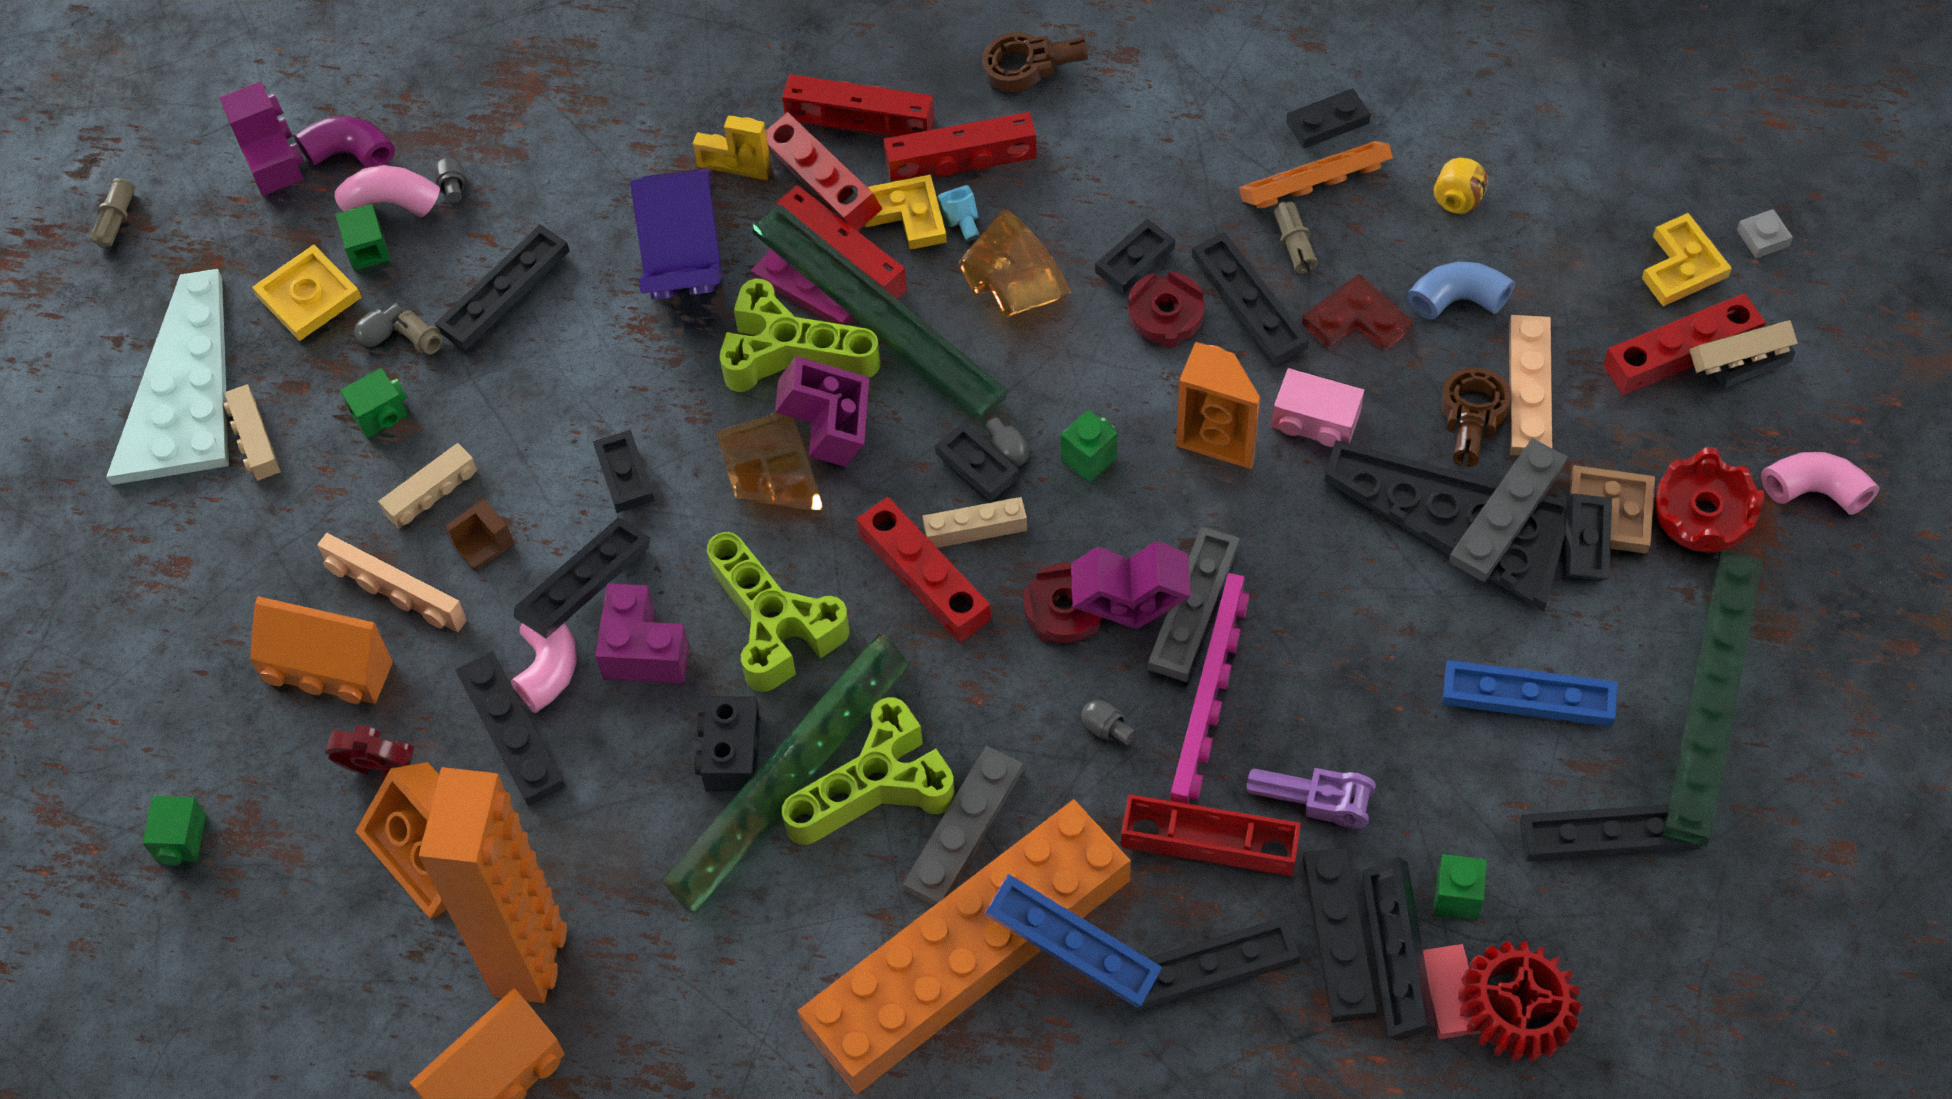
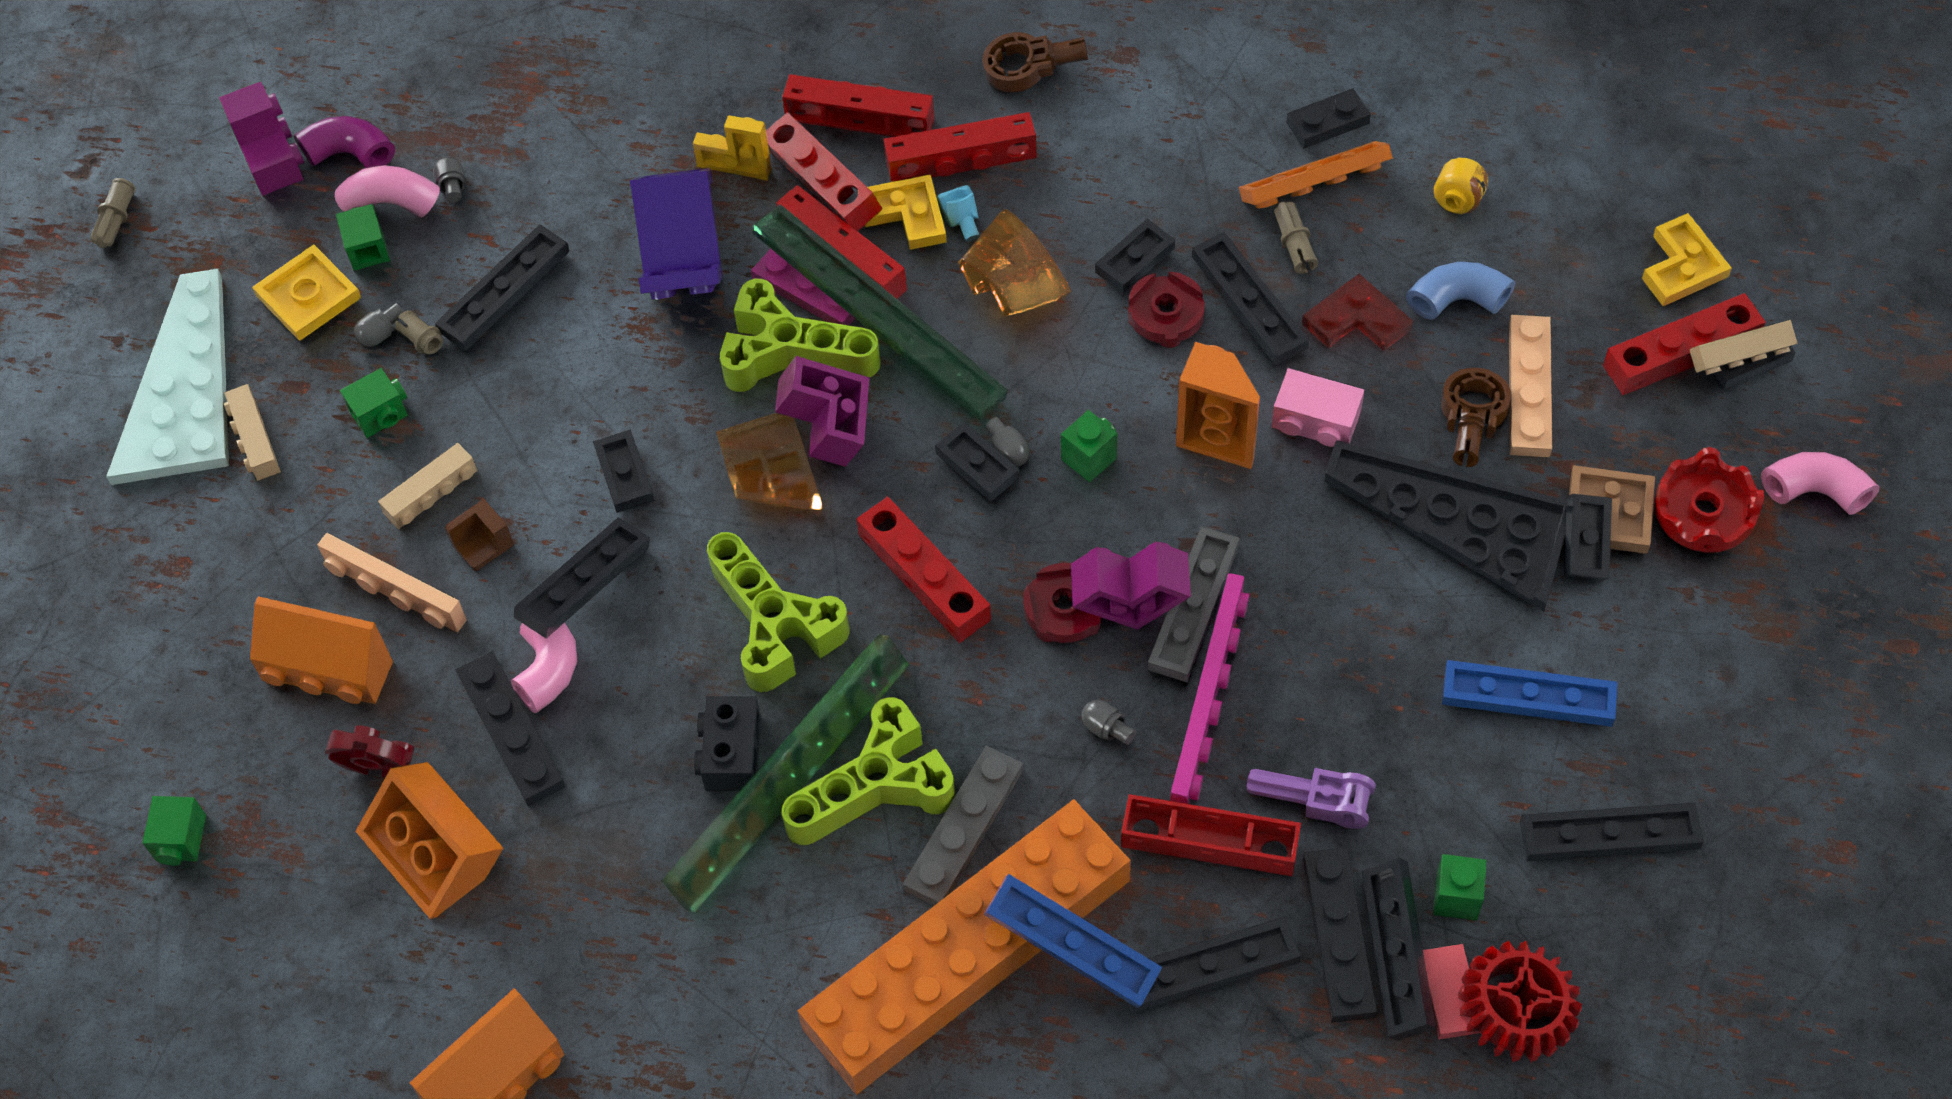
orange brick [419,767,567,1003] -> none
magenta brick [595,583,690,684] -> none
tan piece [923,497,1027,548] -> none
dark grey plate [1448,438,1568,582] -> none
clear green plate [1663,550,1763,846] -> none
light grey plate [1737,209,1793,259] -> none

